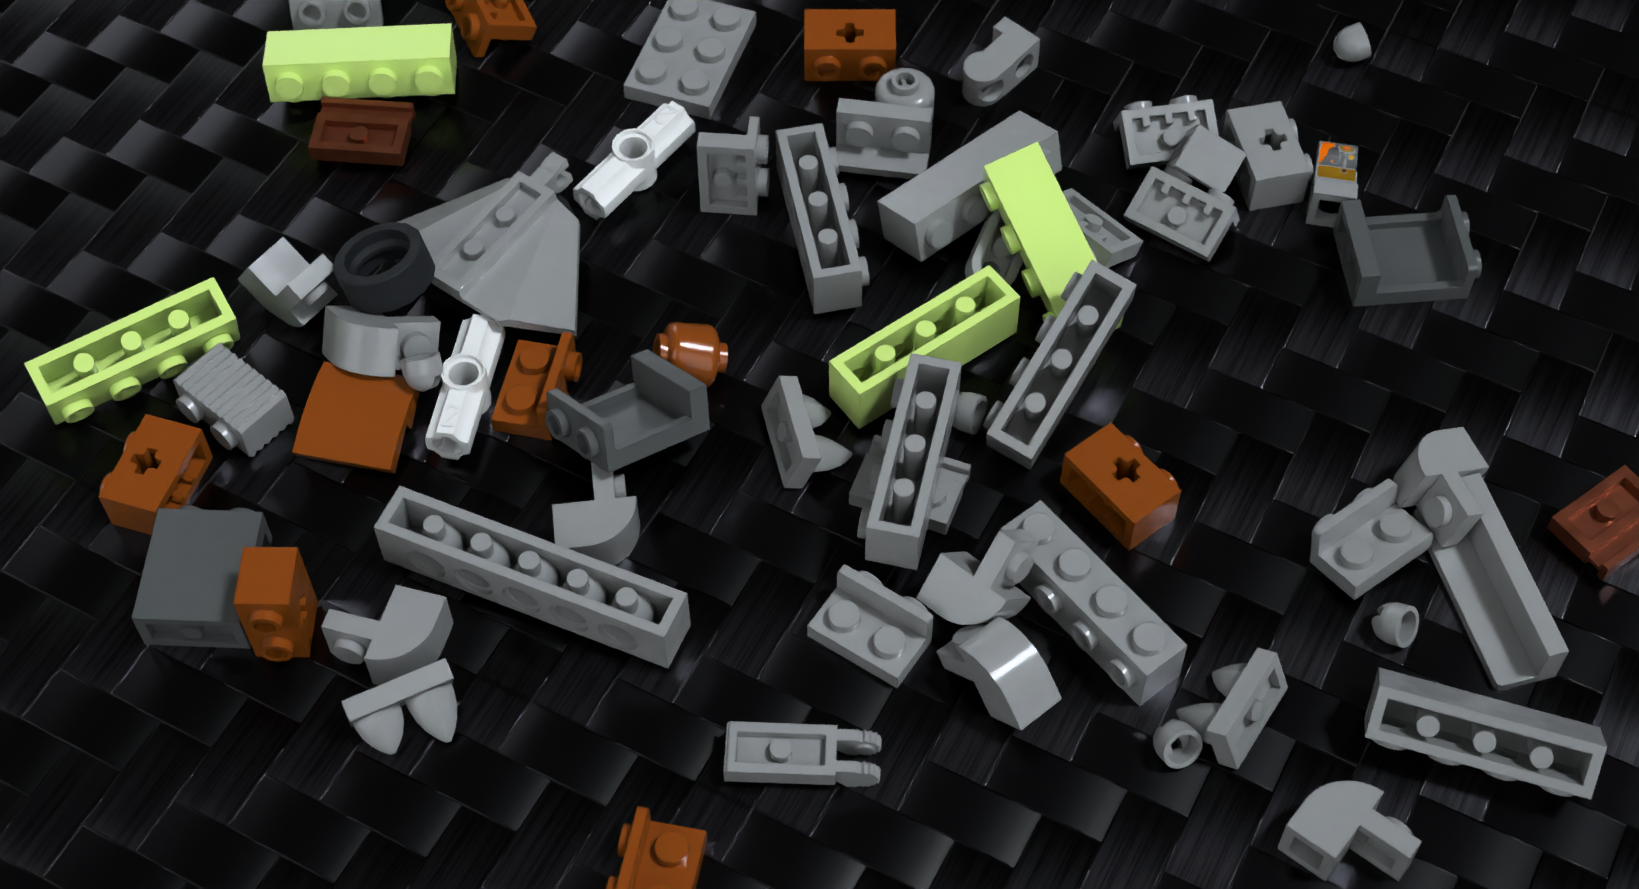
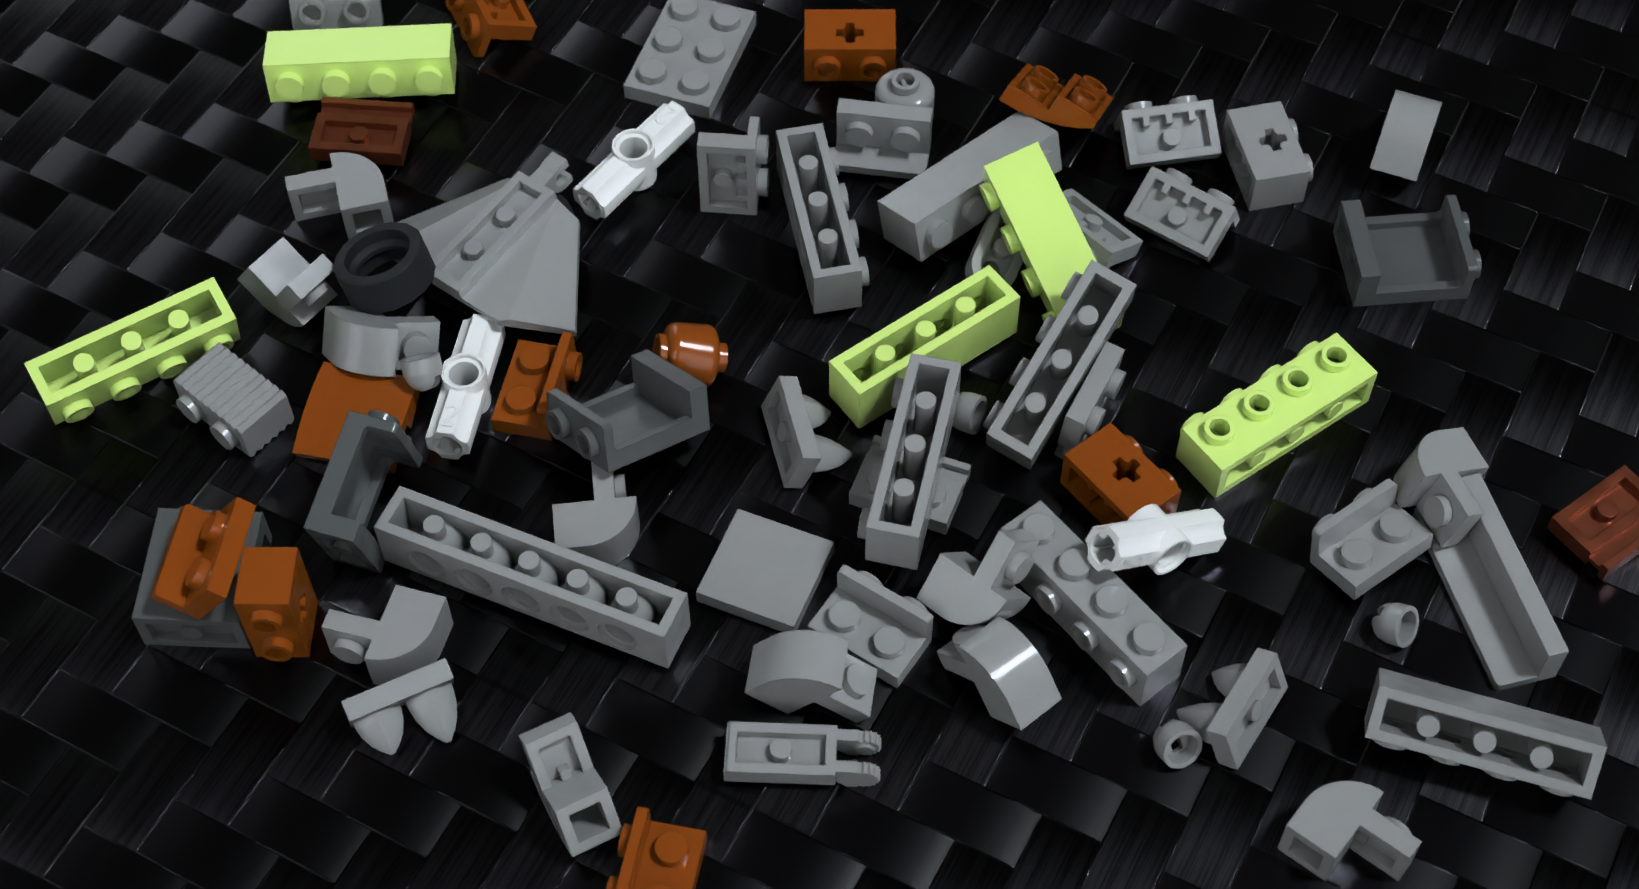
dark orange brick [98,414,213,535] -> none
light grey leg [962,17,1040,107] -> none
light grey panel [1164,124,1247,192] -> none
light grey leg [1305,141,1358,228] -> none
light grey hinge [1333,22,1371,62] -> none
none -> dark orange bracket [151,497,257,620]
none -> light grey brick [285,152,394,240]
none -> dark grey panel [303,410,423,573]
none -> light grey brick [518,712,622,857]
none -> light grey tile [696,509,834,632]
none -> light grey brick [745,630,877,723]
none -> dark orange slope [999,63,1113,129]
none -> light grey plate [1054,341,1126,459]
none -> white piece [1085,504,1226,575]
none -> yellowish green brick [1176,332,1378,498]
none -> light grey brick [1370,90,1442,181]

